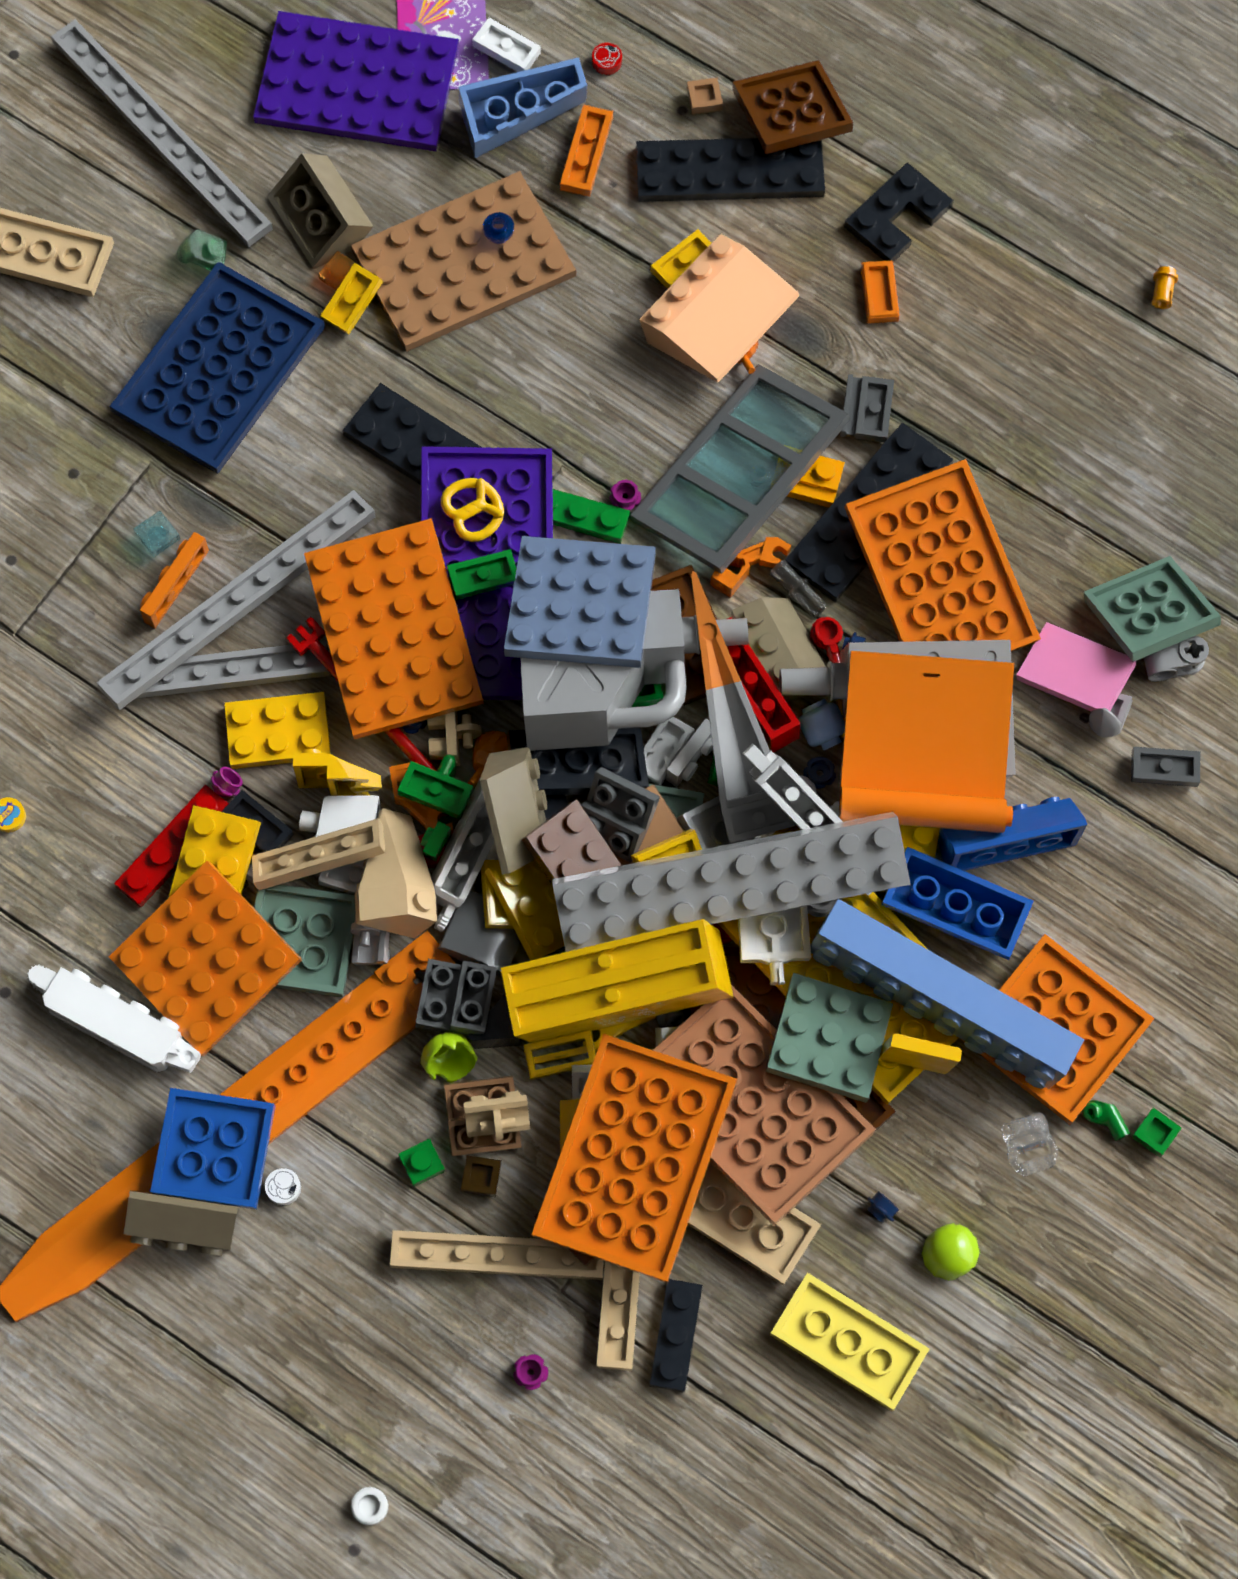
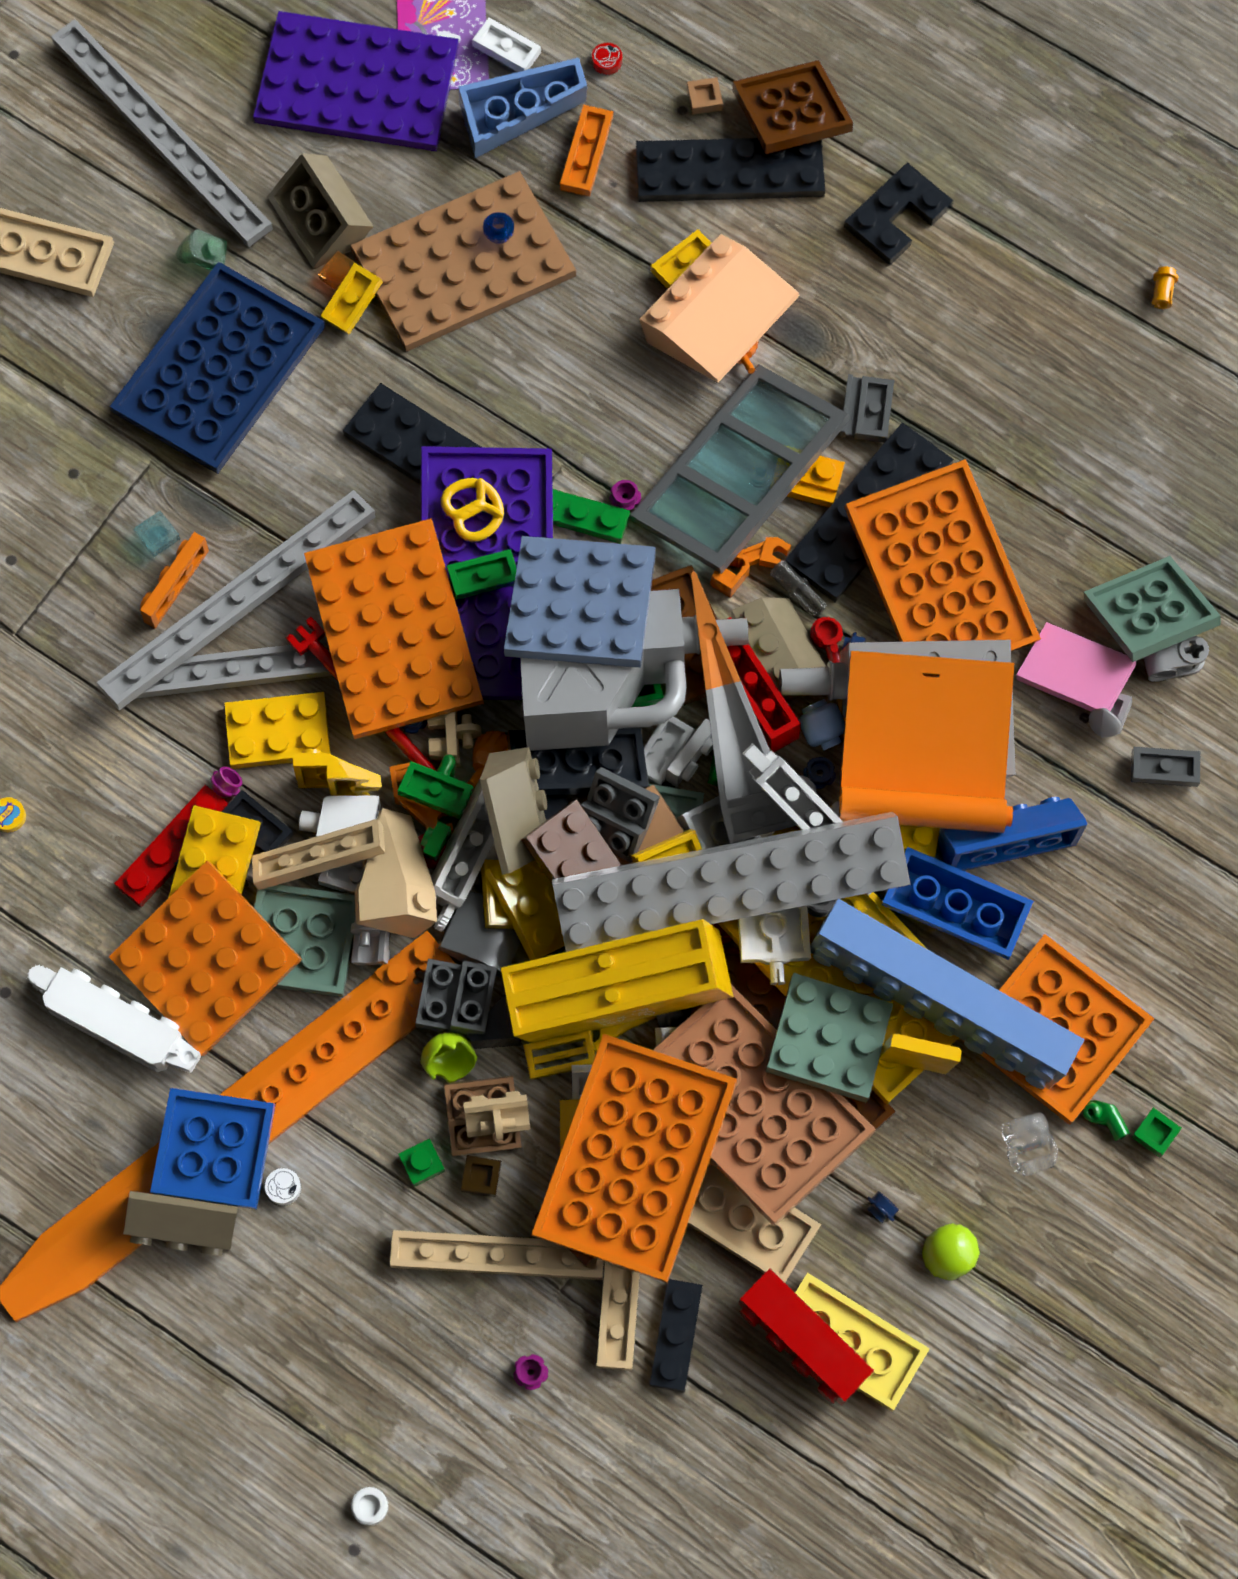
orange tile [861,260,900,324] -> none
none -> red brick [738,1268,875,1406]

